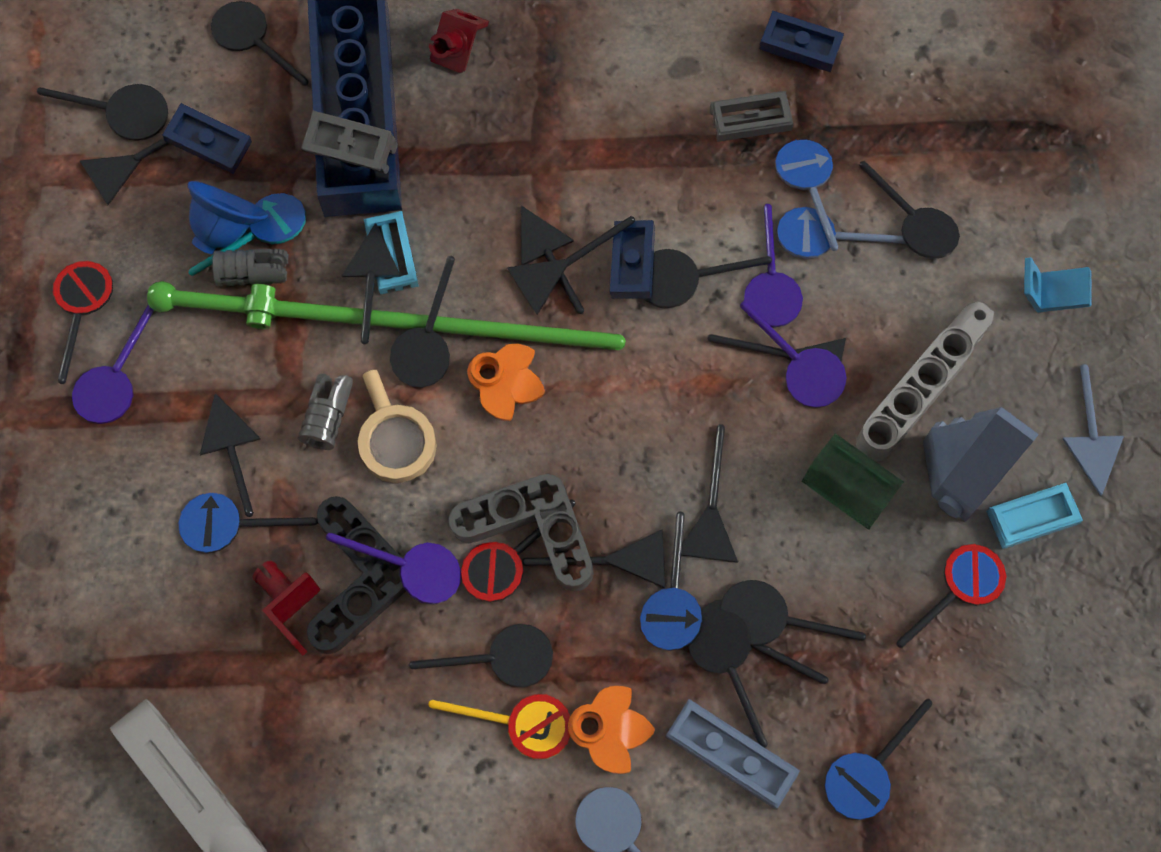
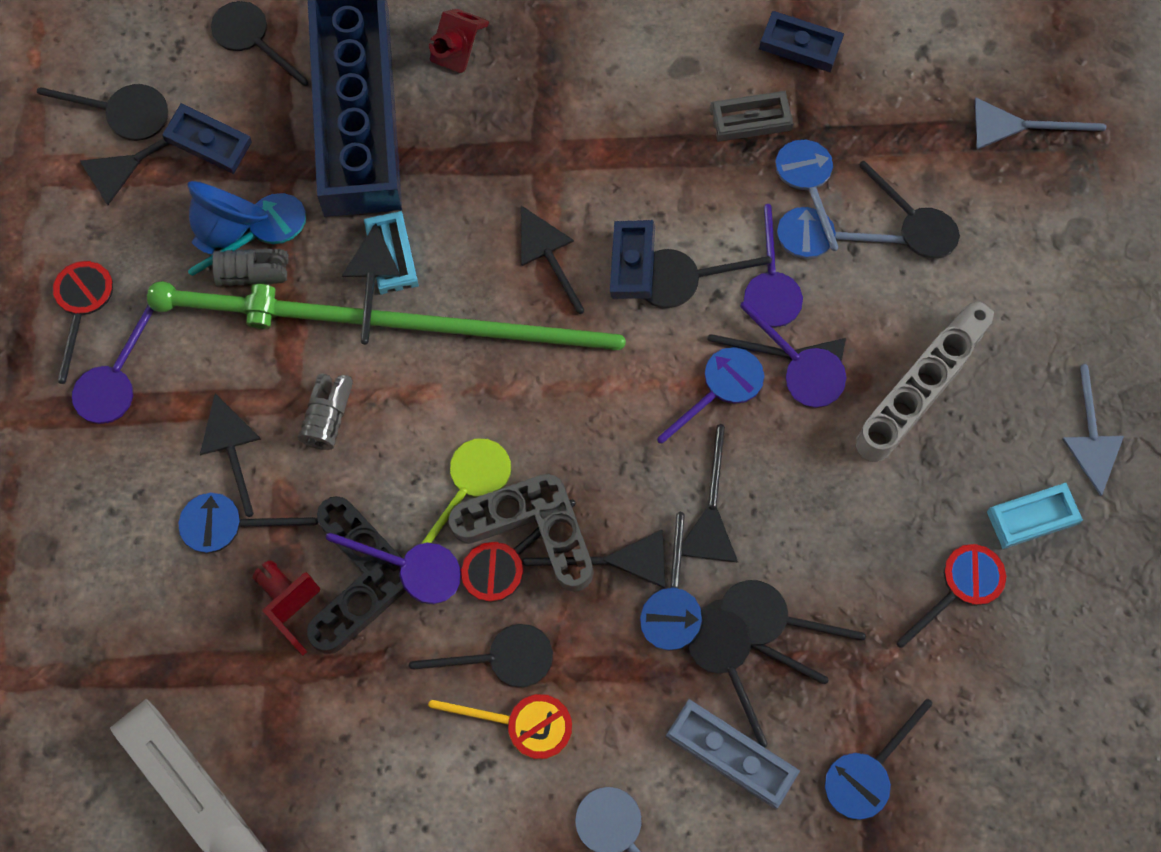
dark grey hinge [301,110,398,174] -> none
piece [358,370,437,483] -> none
black piece [390,256,455,388] -> none
orange plate [467,344,545,421] -> none
black piece [507,216,635,315] -> none
orange plate [568,686,655,774] -> none
clear green hinge [801,433,904,530] -> none
sand blue wedge [923,407,1039,522] -> none
dark azure bracket [1024,257,1092,313] -> none
none -> lime piece [421,439,511,544]
none -> blue piece [657,347,765,444]
none -> sand blue piece [975,97,1106,149]

